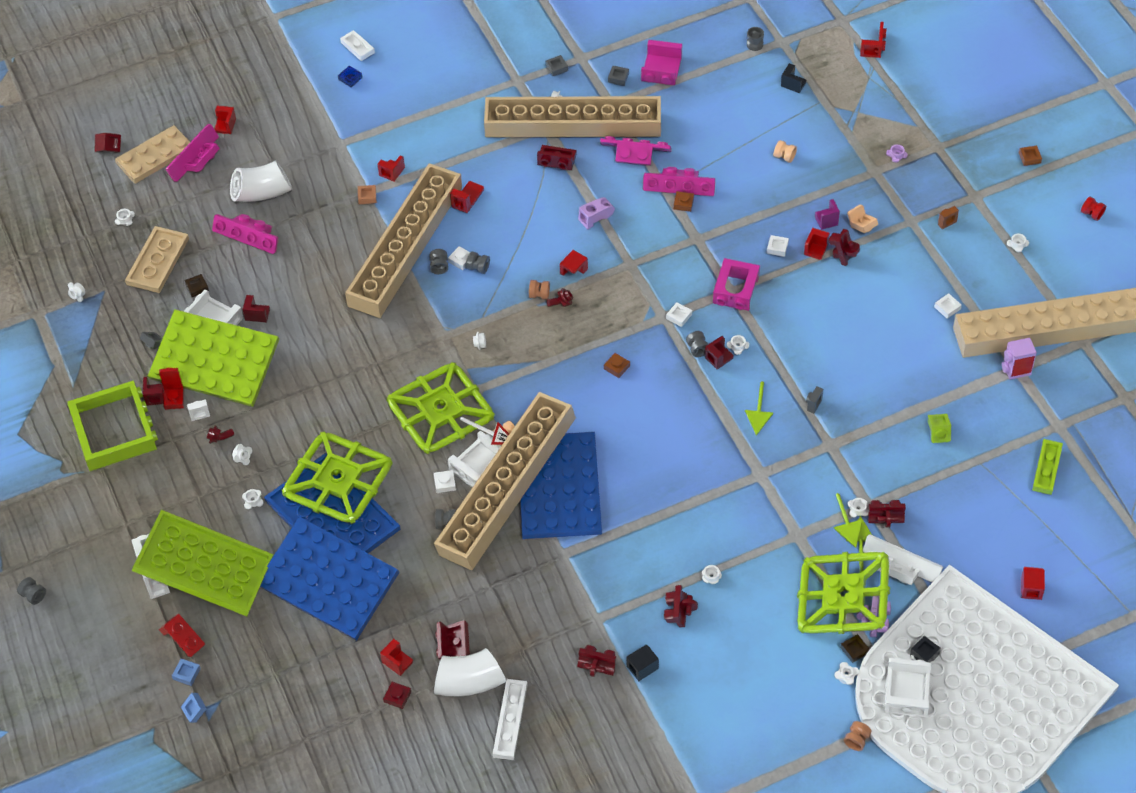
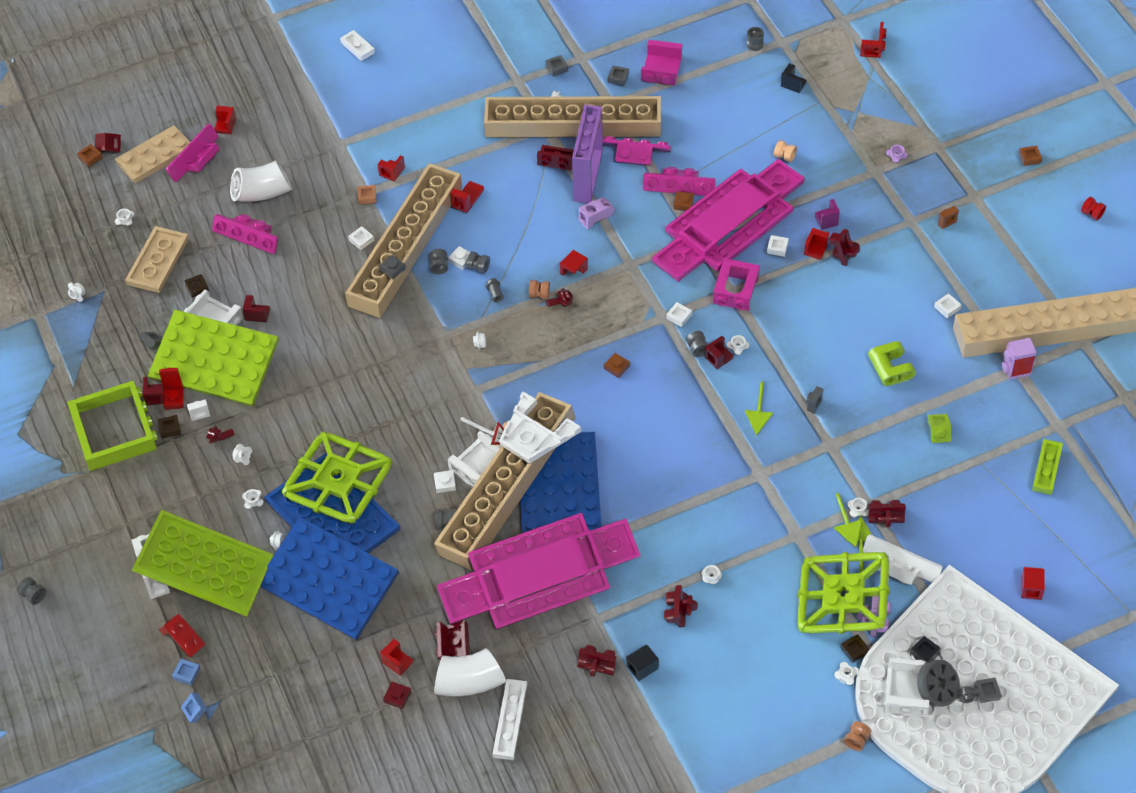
clear blue plate [338,65,363,87] -> none
lime plate [386,362,495,454] -> none
light nougat bracket [847,204,878,233] -> none
white plate [1007,233,1029,252] -> none
none -> dark orange plate [77,144,103,167]
none -> dark brown plate [158,415,181,439]
none -> white plate [270,531,286,551]
none -> white plate [348,226,374,251]
none -> dark grey plate [379,255,406,279]
none -> dark pink piece [436,513,641,630]
none -> dark grey pin [486,278,504,303]
none -> white wing [499,392,582,464]
none -> medium lavender window [572,105,603,203]
none -> dark pink piece [652,159,805,282]
none -> lime connector [868,341,916,386]
none -> dark grey wheel [917,660,960,707]
none -> dark grey plate [959,677,1002,703]

